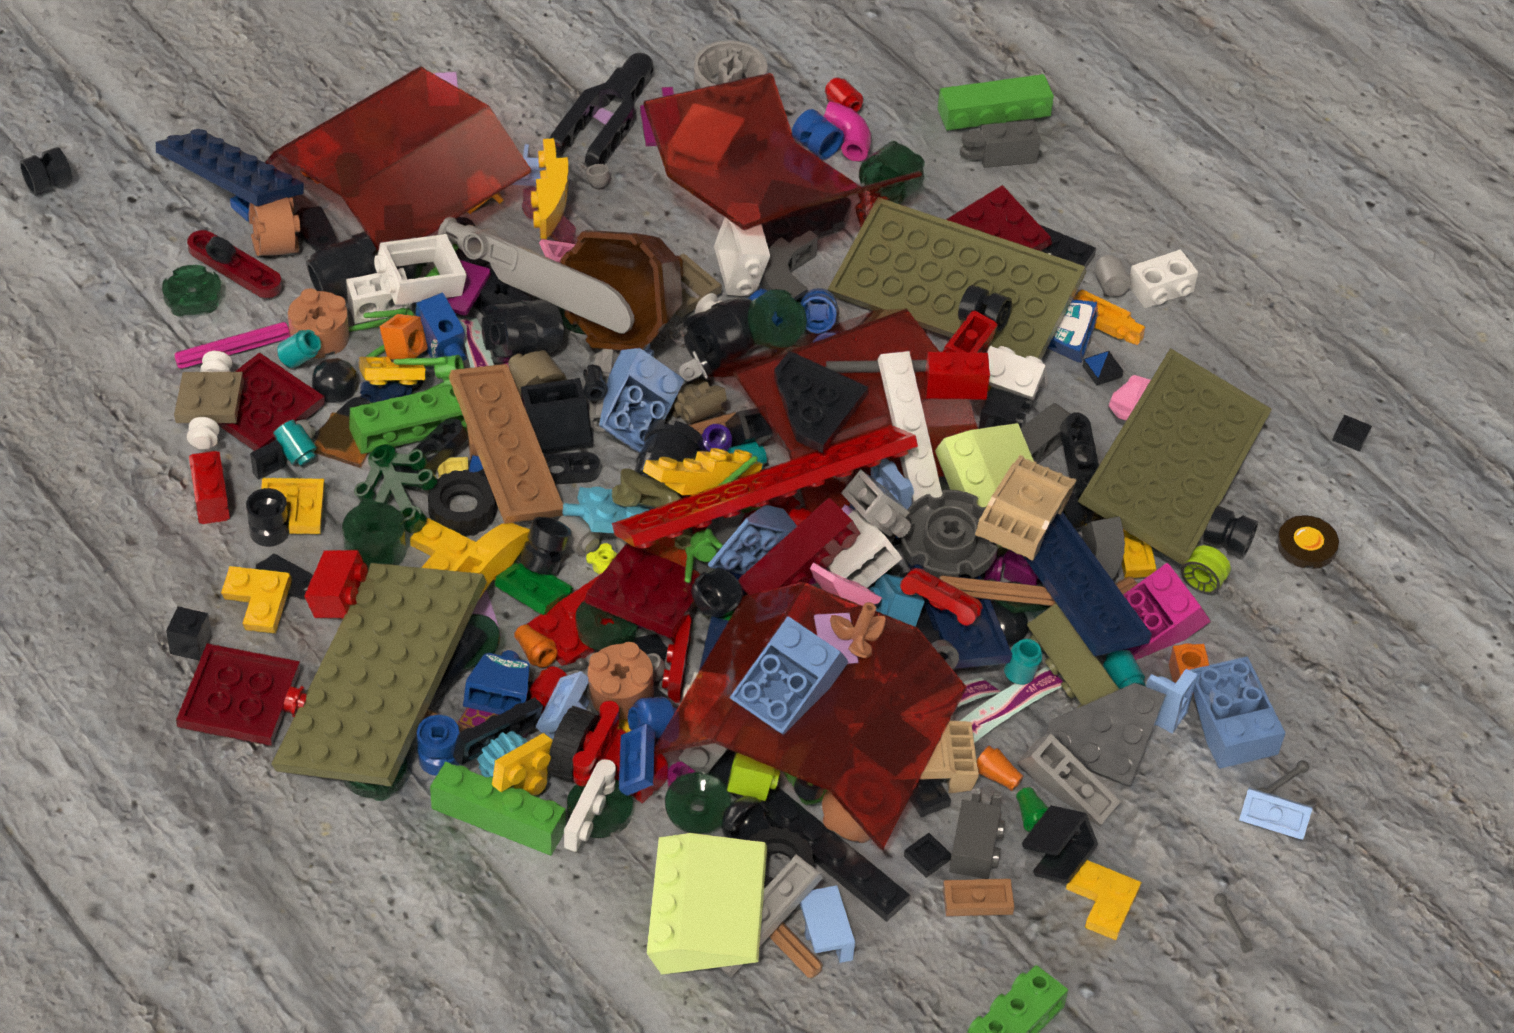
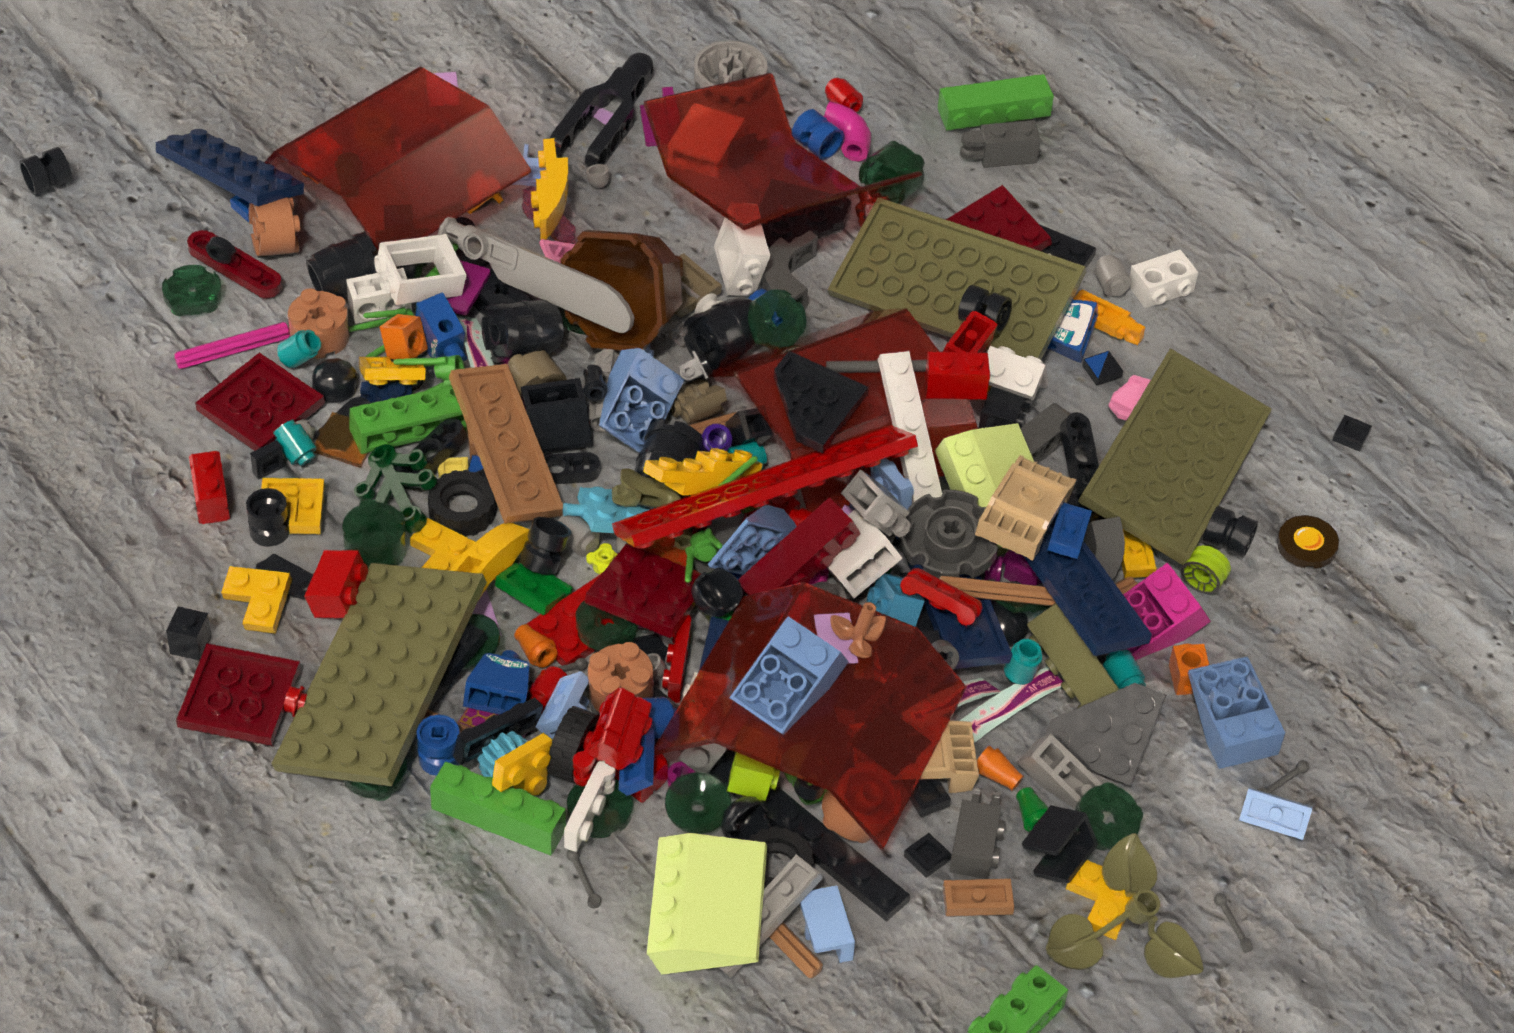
dark tan plate [174,351,244,449] -> none
black piece [293,206,337,251] -> none
blue wheel [799,288,838,333] -> none
bright pink slope [810,563,882,610] -> none
light blue panel [1146,669,1197,734] -> none
none -> dark grey hinge [566,850,601,909]
none -> red brick [587,688,652,770]
none -> olive plant [1046,833,1203,978]
none -> blue plate [1047,503,1092,559]
none -> clear green plate [1075,782,1143,851]

